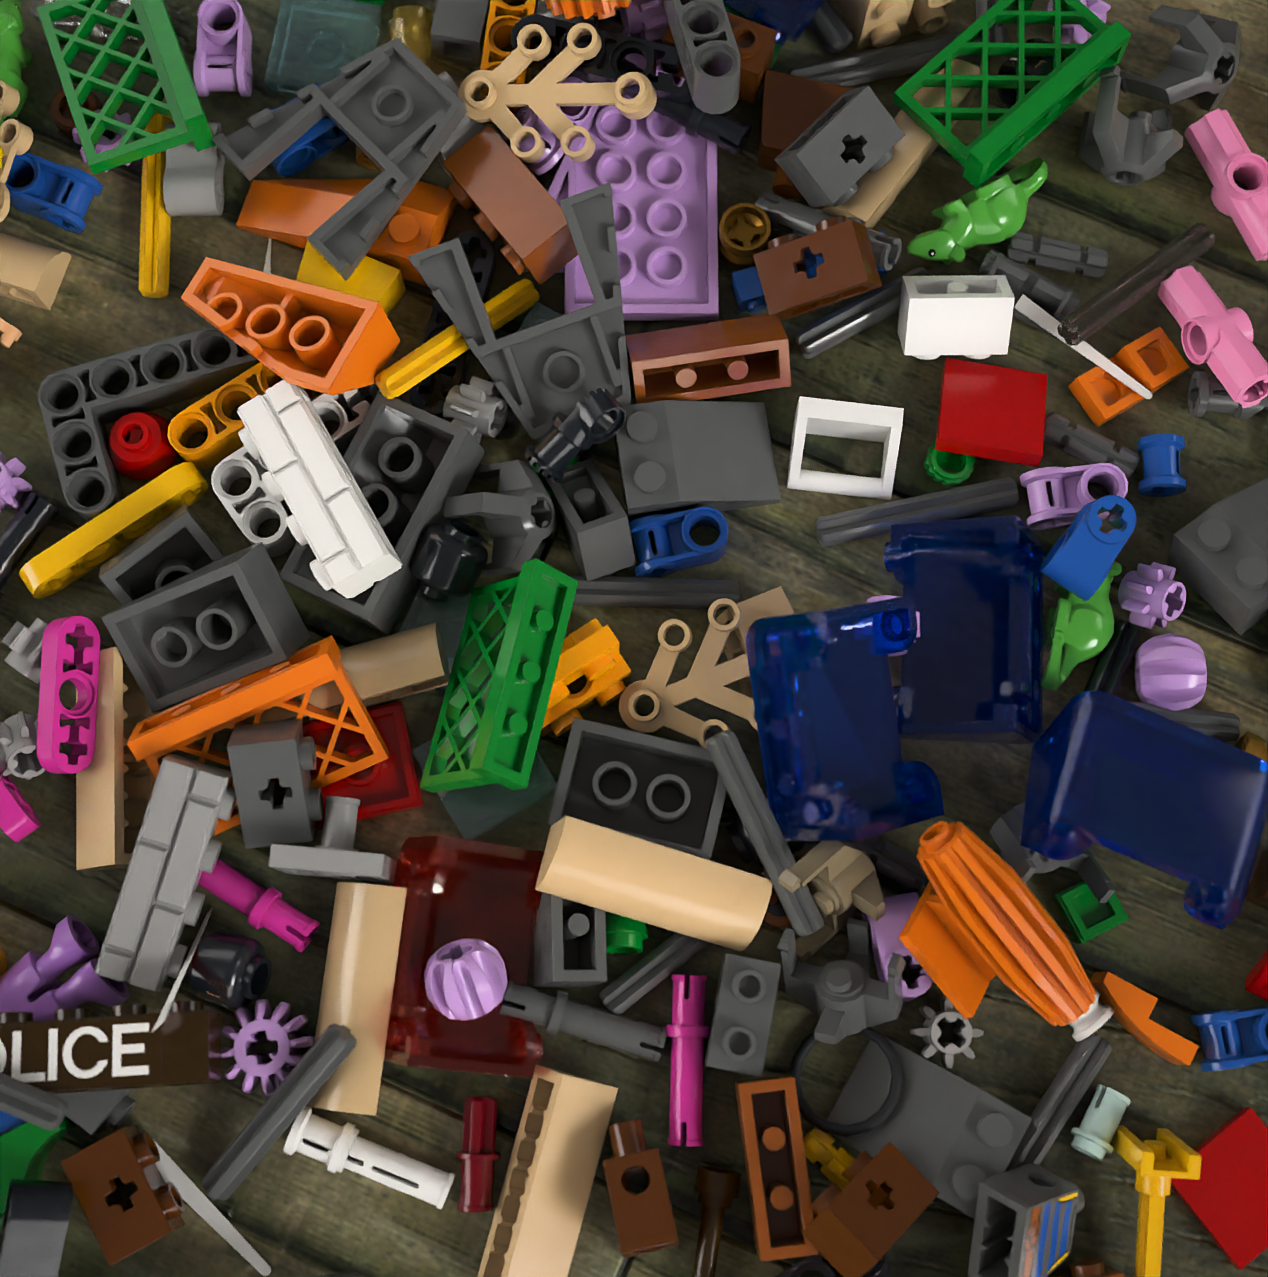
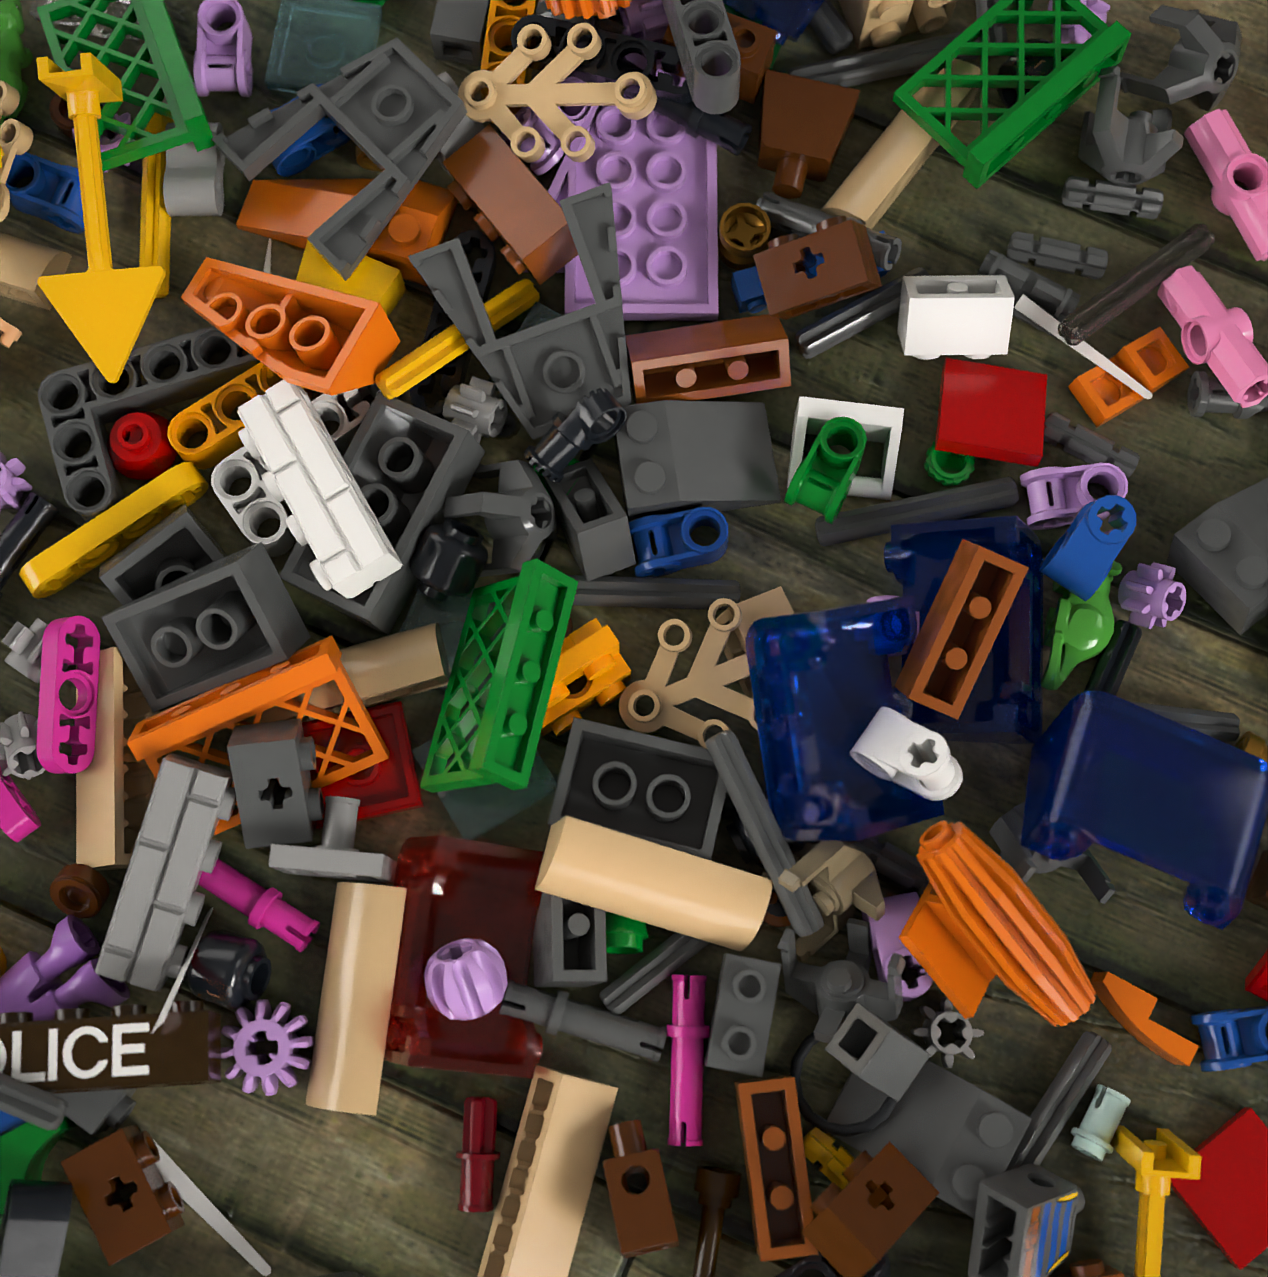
dark grey axle [201,1023,357,1201] -> none
white pin [283,1105,456,1210] -> none
clear yellow cone [387,5,433,68] -> none
dark grey brick [775,85,905,207] -> none
bright green animal [907,157,1048,265] -> none
green tile [1052,880,1129,944] -> none
white bush [1067,988,1115,1042] -> none
lavender piece [1134,633,1207,711] -> none
blue bush [1137,434,1187,497] -> none
none -> yellow piece [36,52,166,383]
none -> reddish brown tile [50,864,110,919]
none -> green piece [784,417,867,525]
none -> dark grey brick [825,1002,931,1102]
none -> white piece [850,707,963,801]
none -> dark orange brick [895,539,1029,720]
none -> dark grey axle [1062,176,1163,219]

